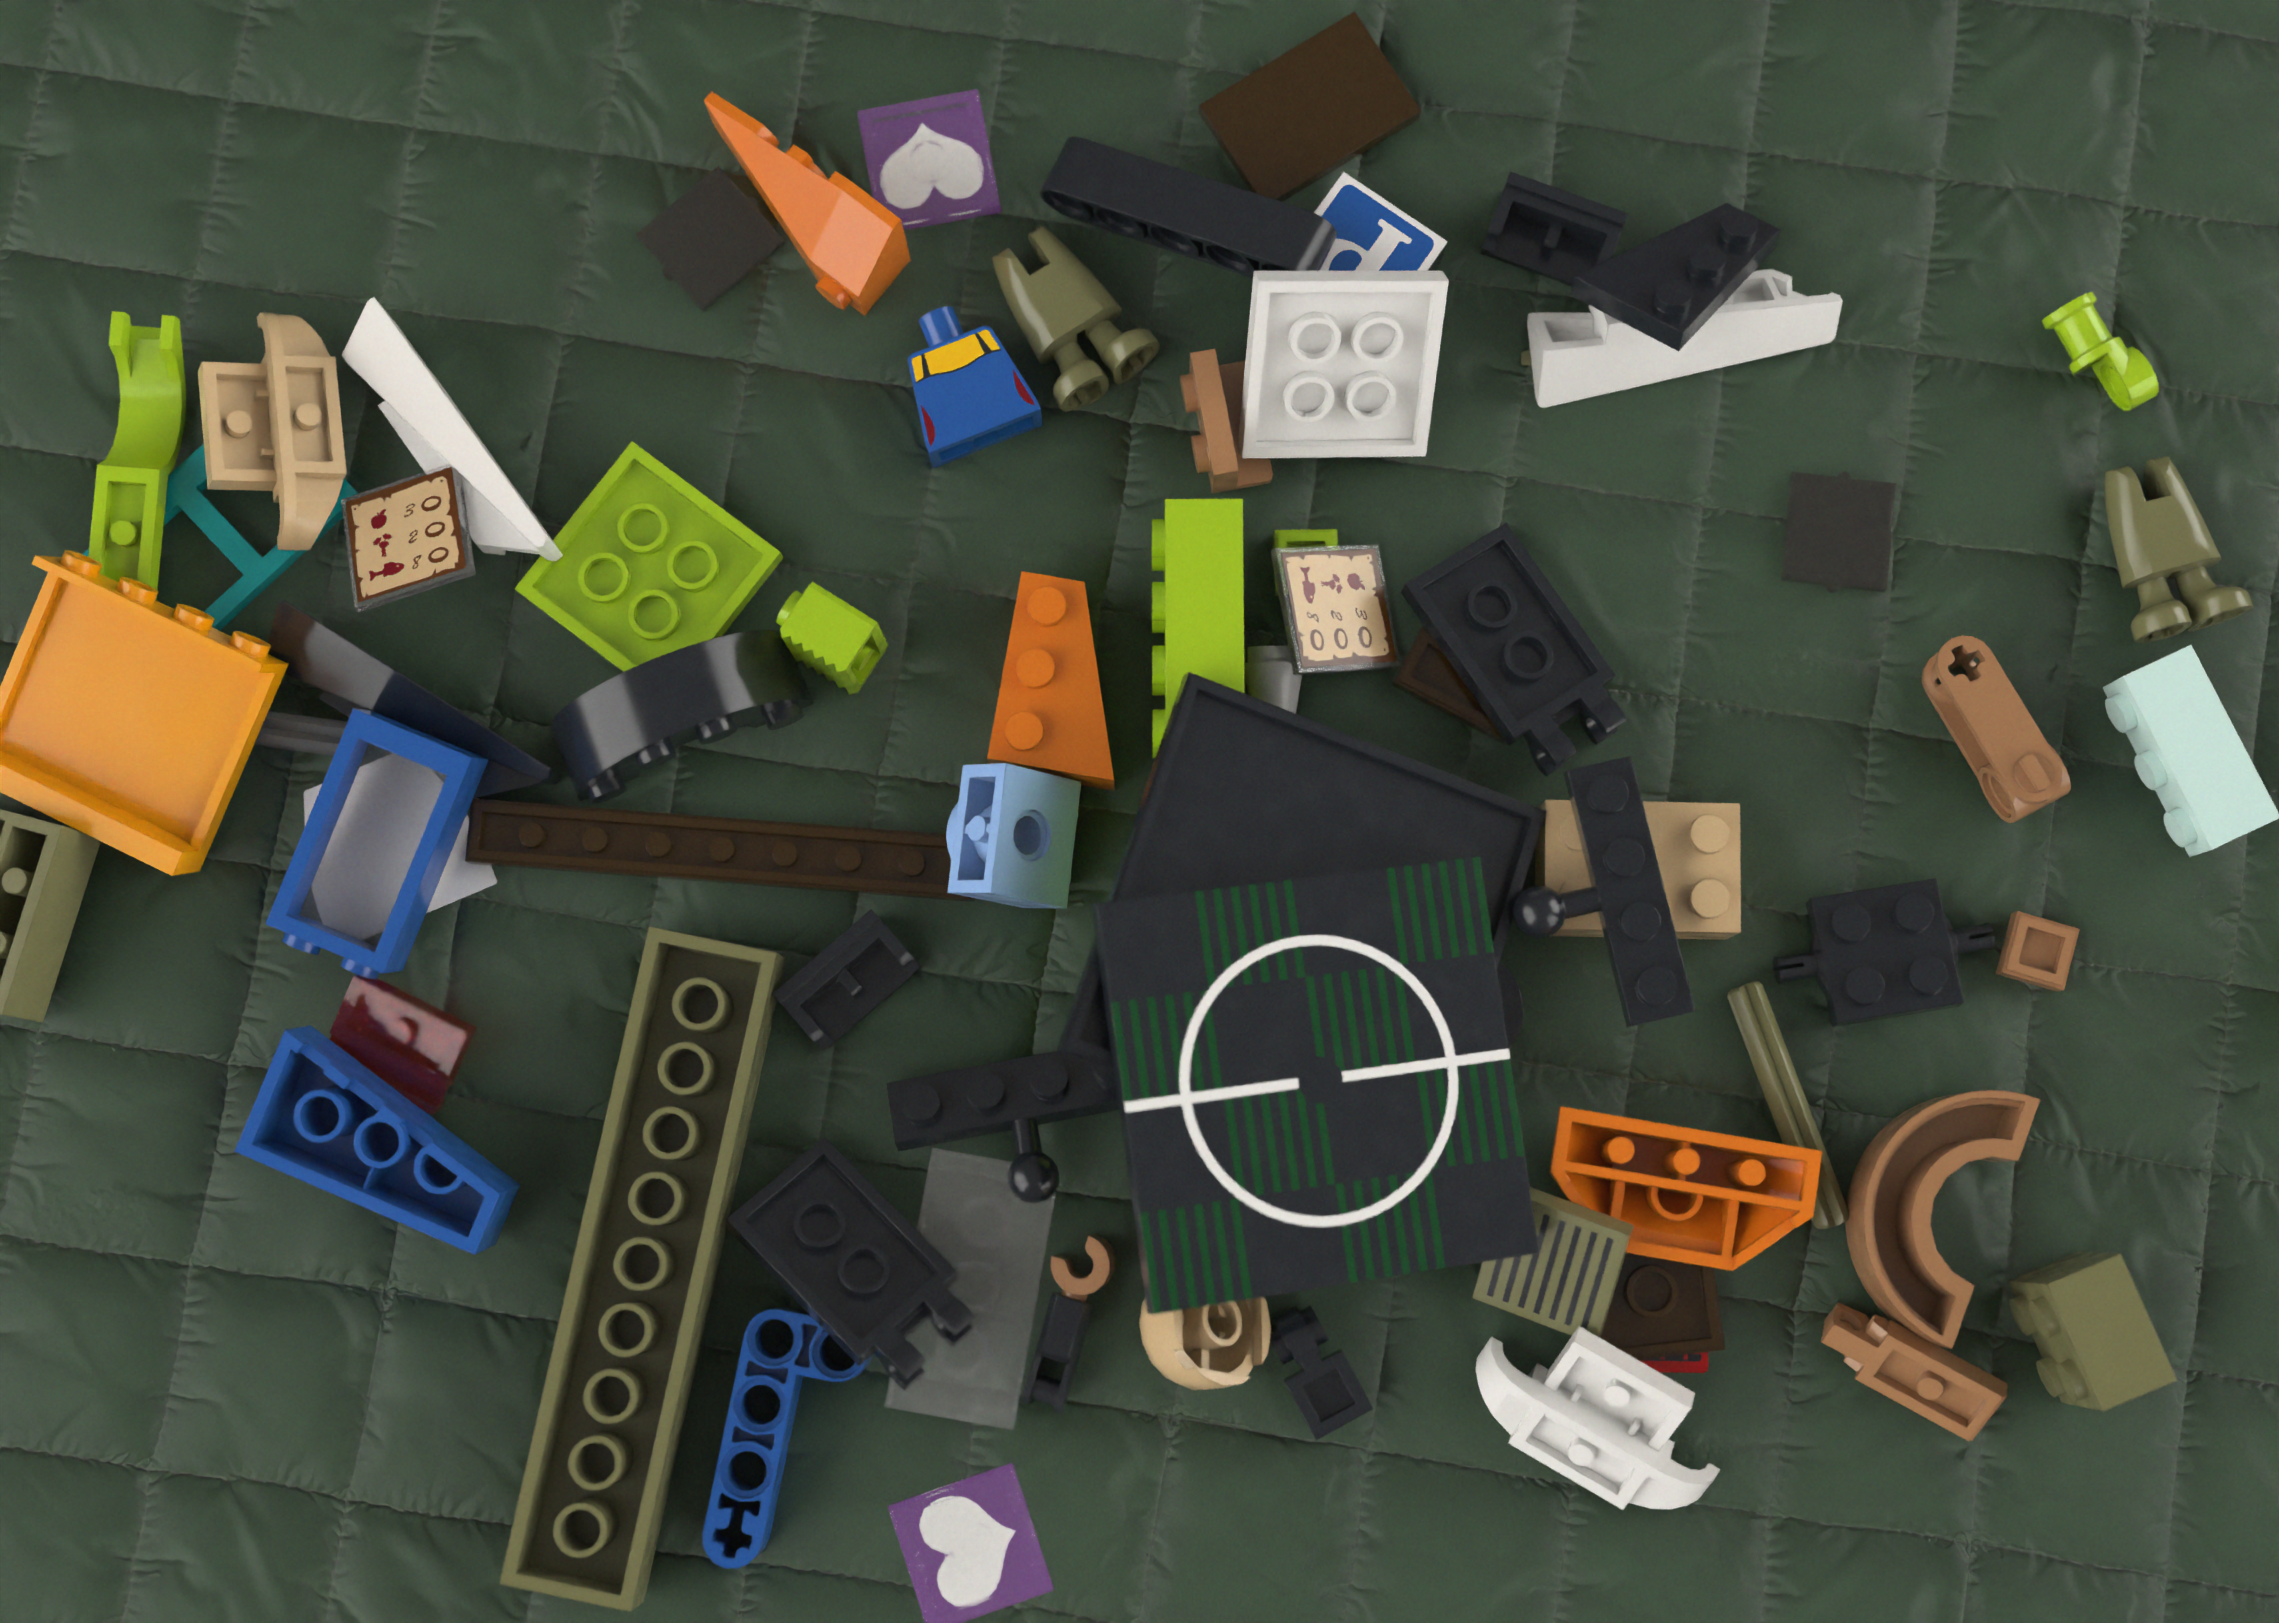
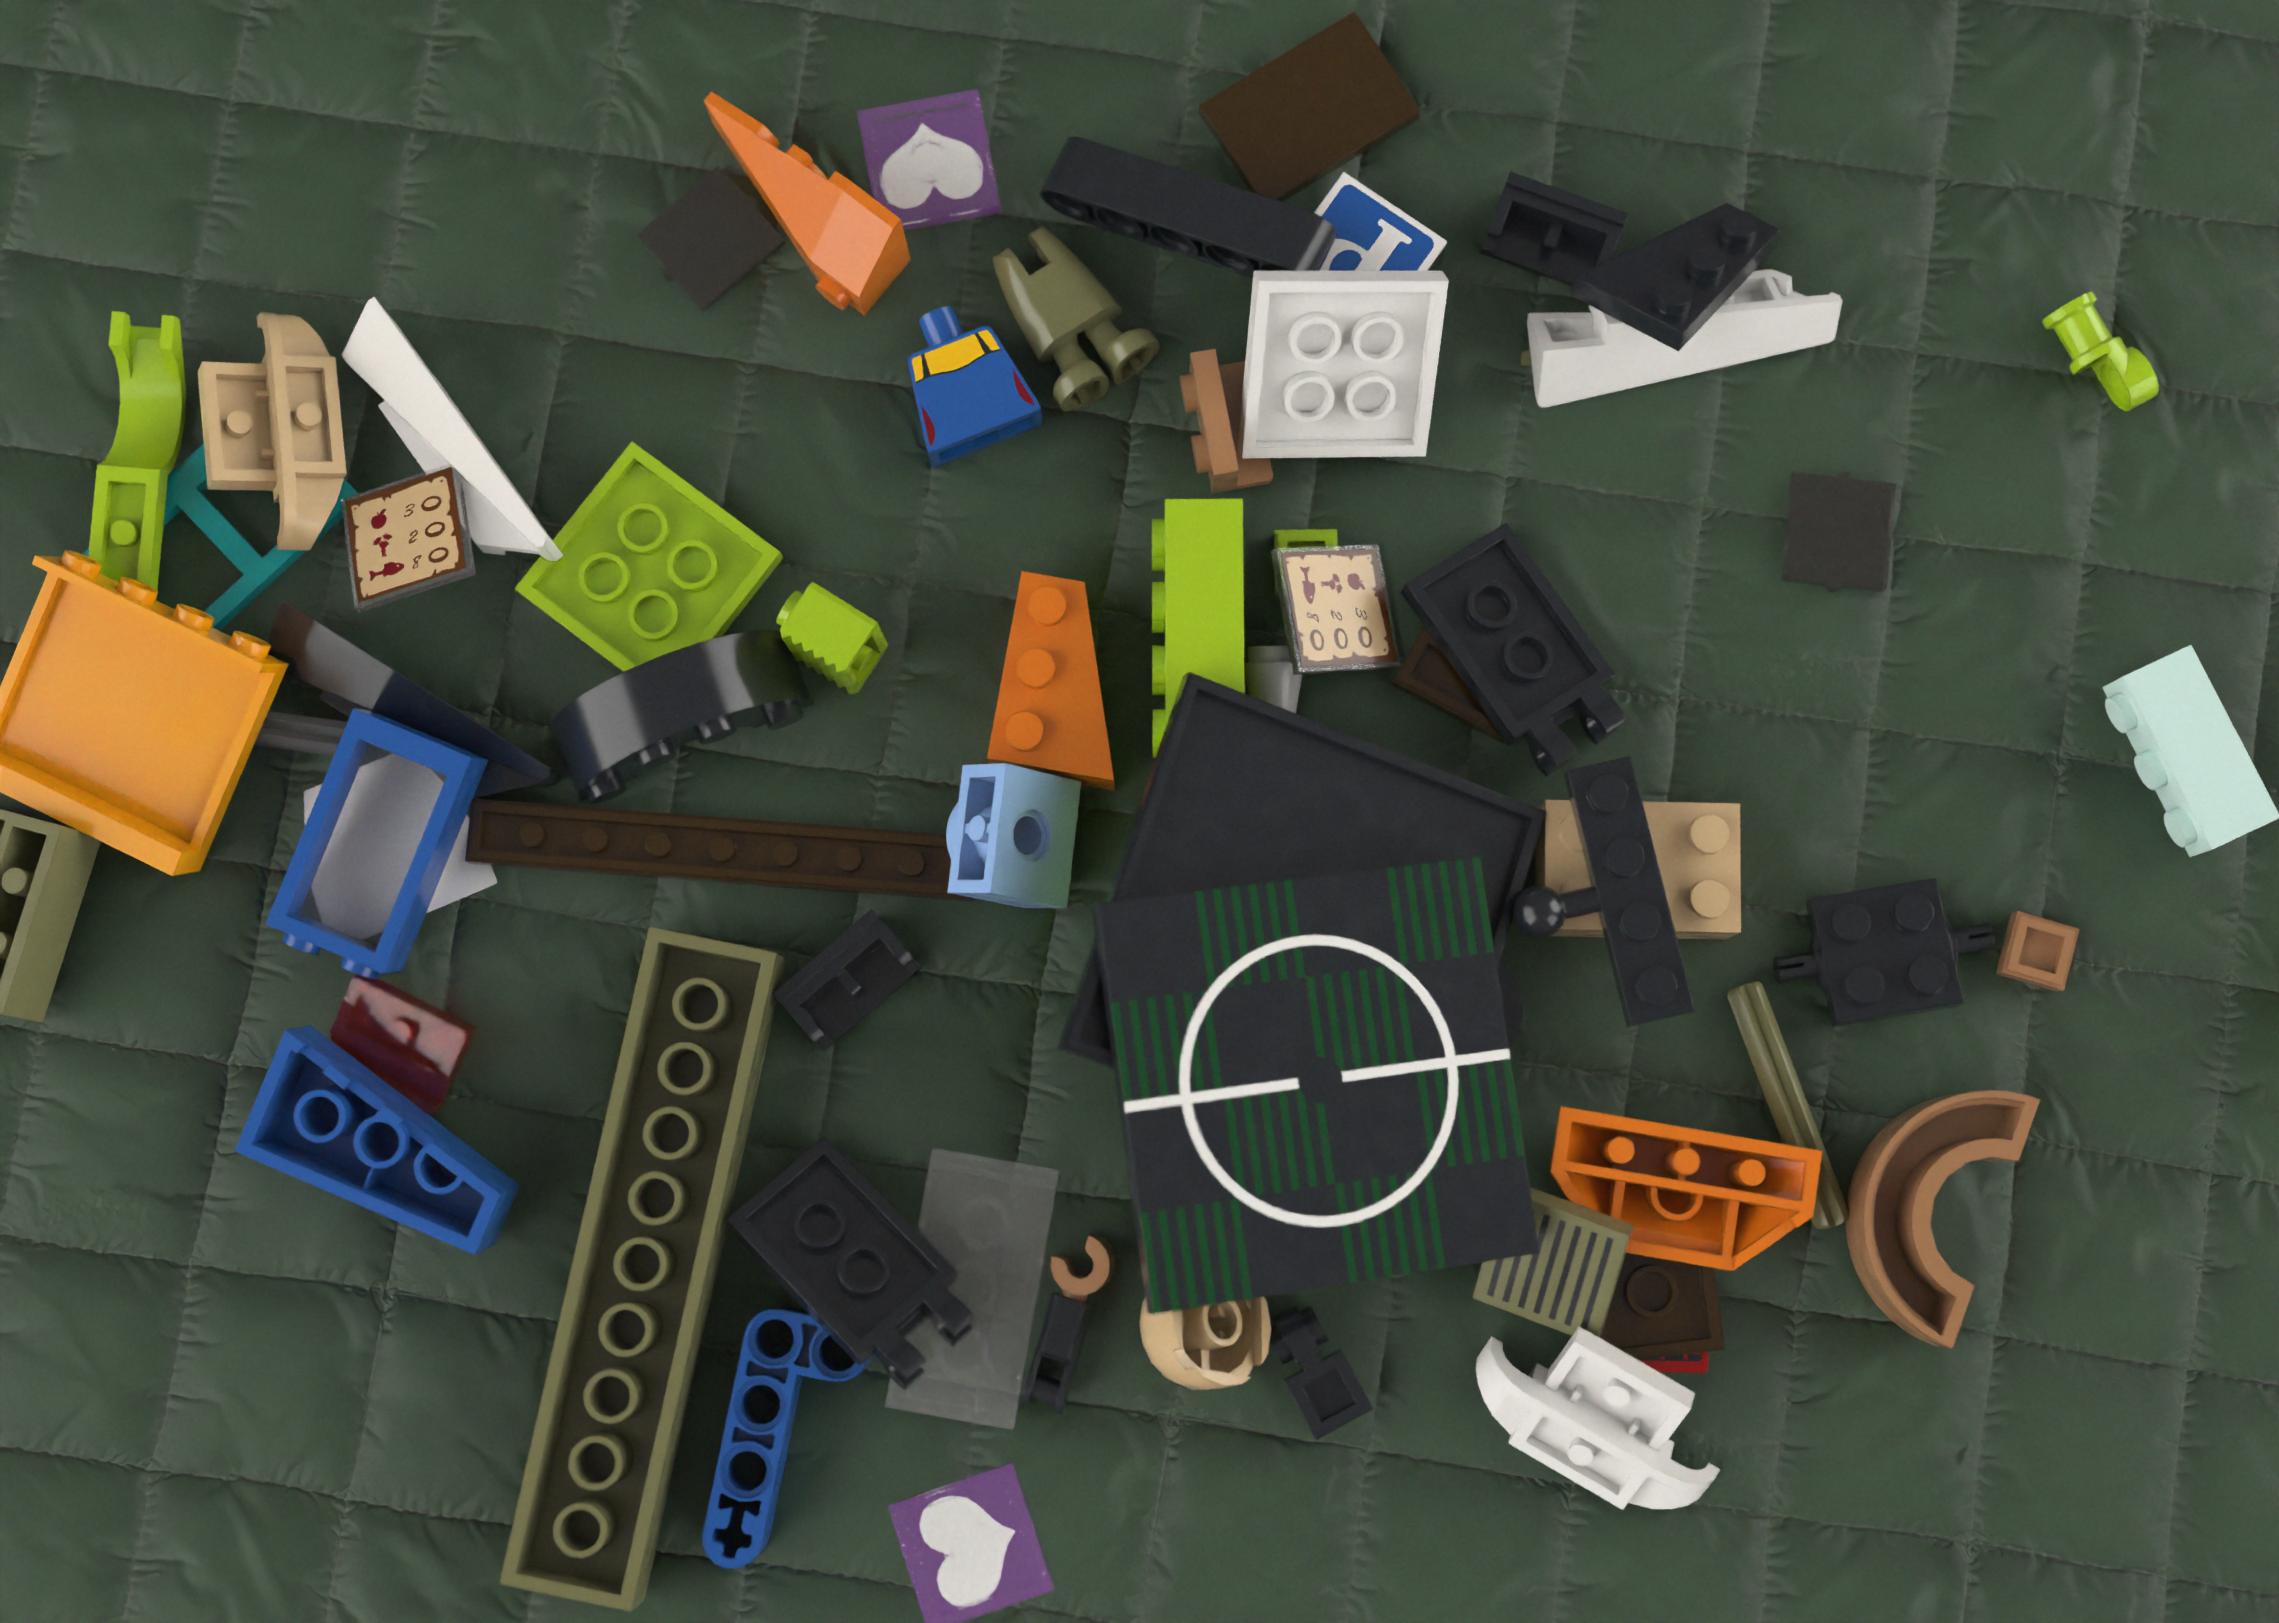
black plate [886,1050,1119,1204] -> none
medium nougat hinge [1821,1302,2008,1441] -> none
medium nougat piece [1922,635,2071,823] -> none
olive brick [2008,1252,2177,1411] -> none
olive piece [2104,455,2254,643] -> none

